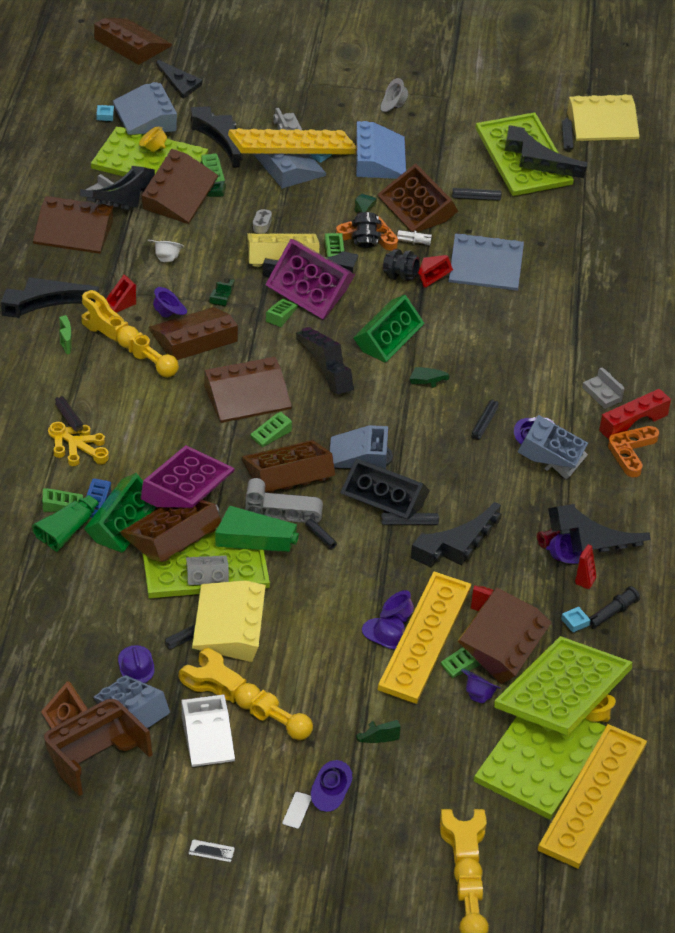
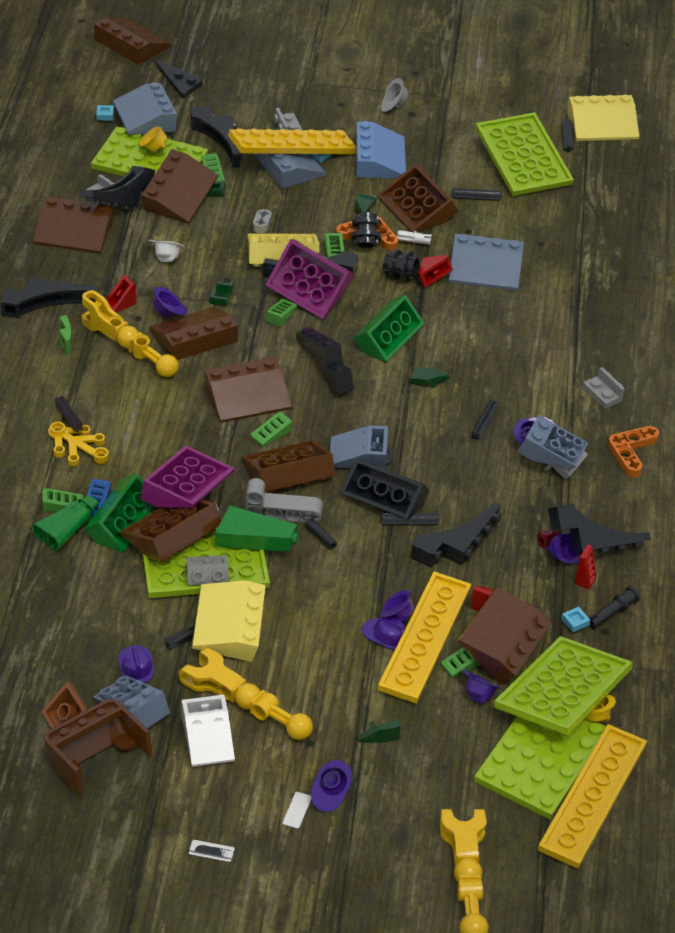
black arch [504,125,588,178] -> none
red arch [599,389,671,440] -> none

